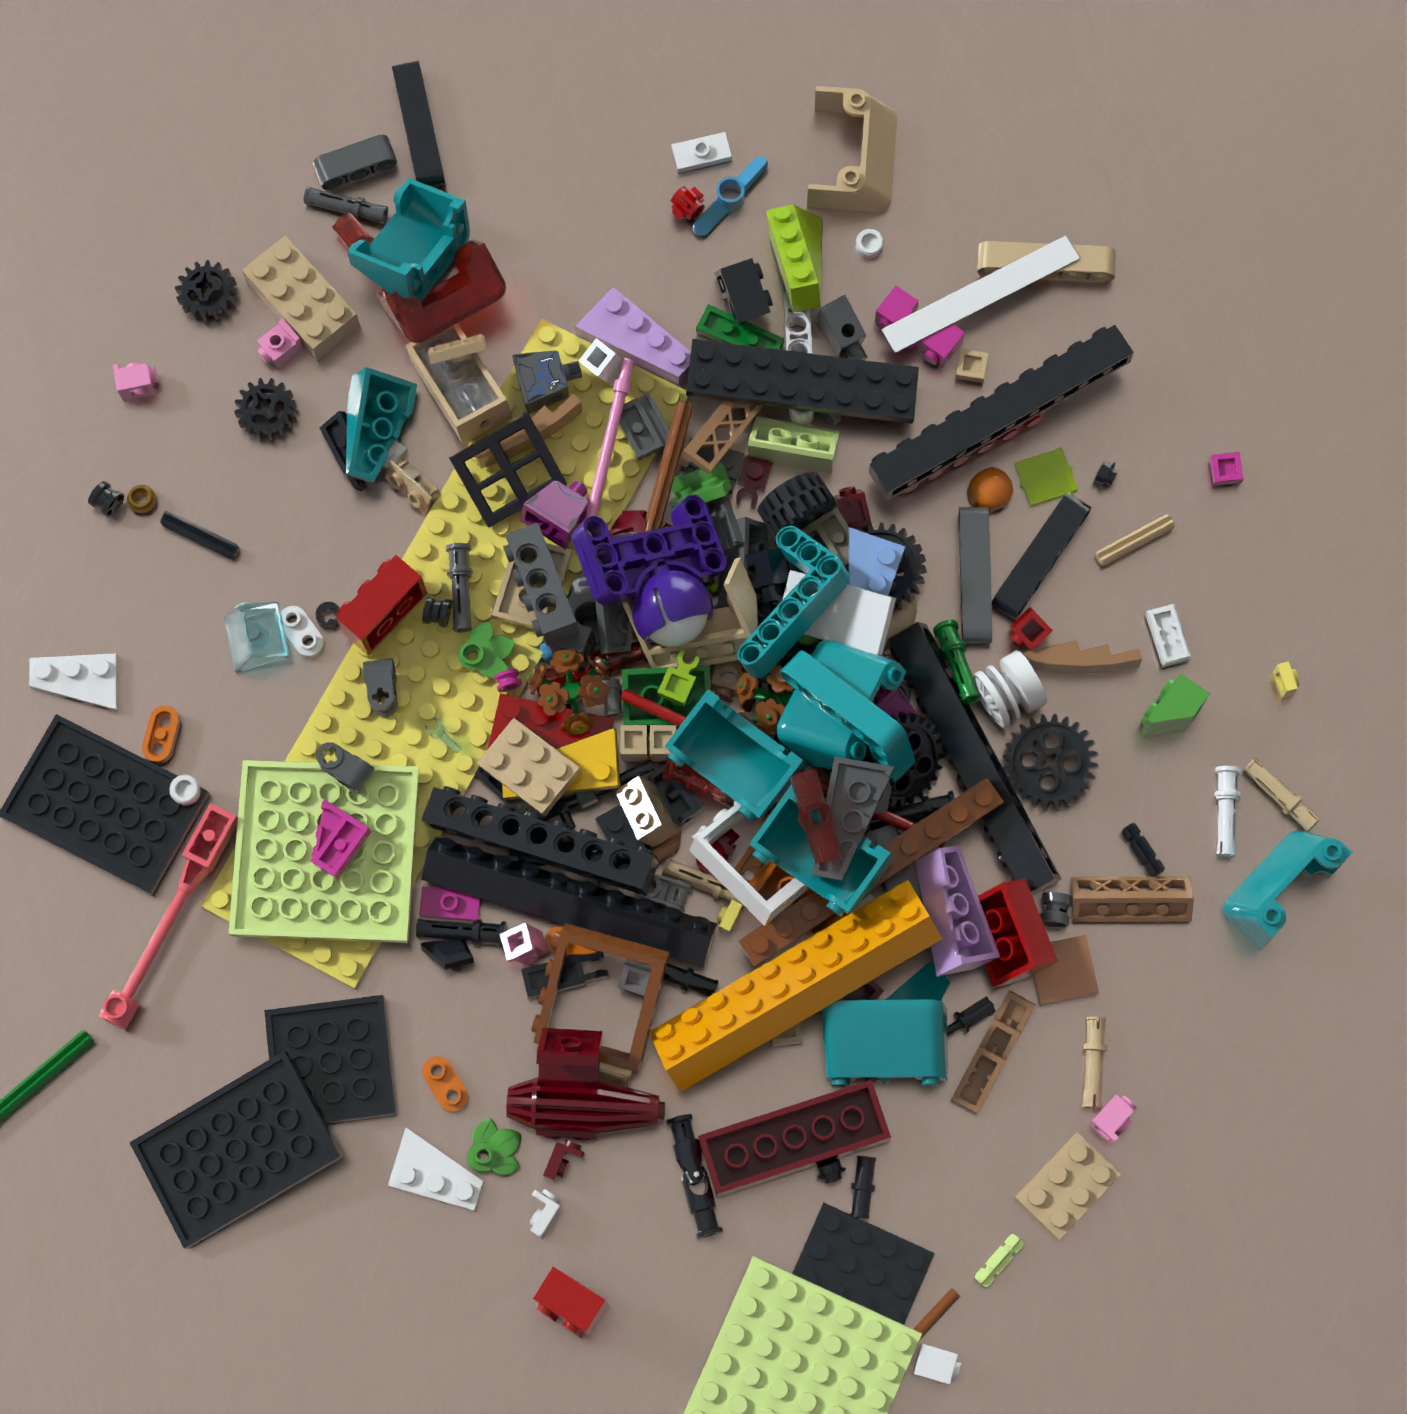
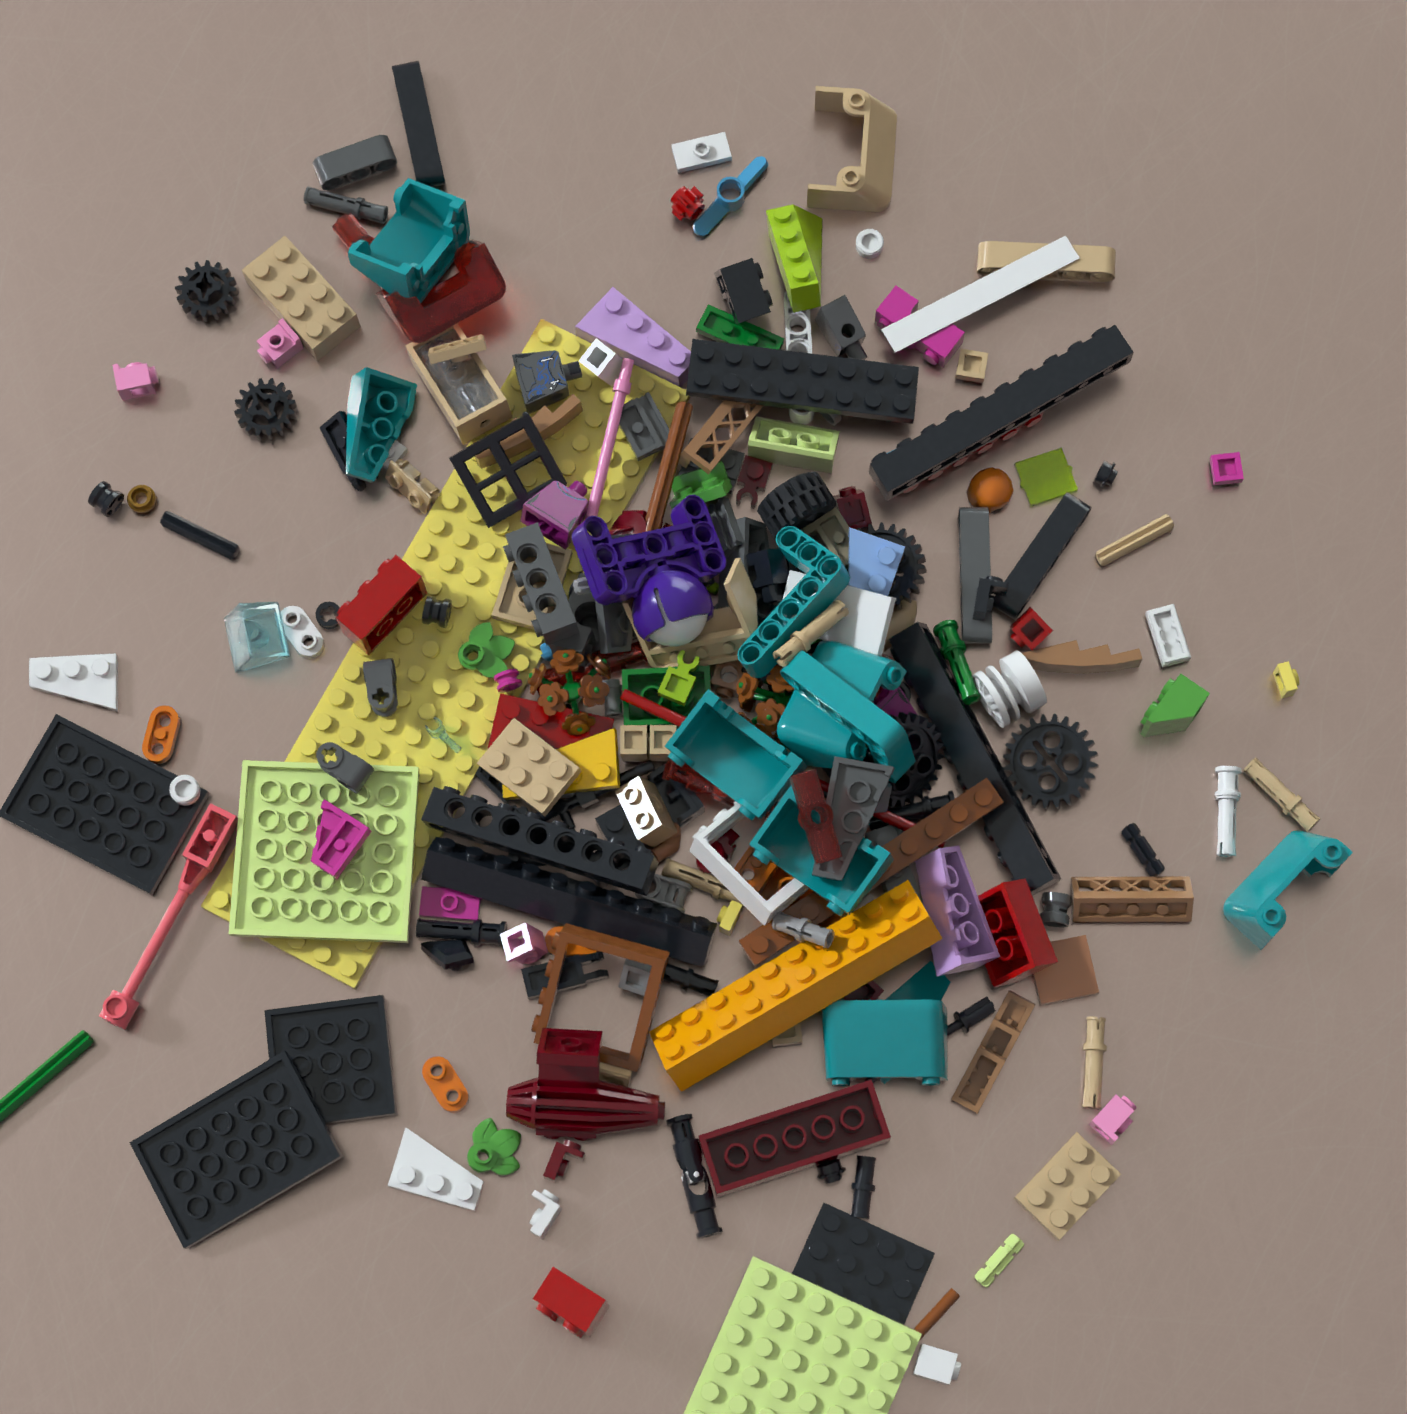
dark grey pin [446,543,473,633] -> none
none -> tan pin [772,600,849,667]
none -> light grey pin [772,911,835,948]
none -> black bracket [972,576,1009,621]

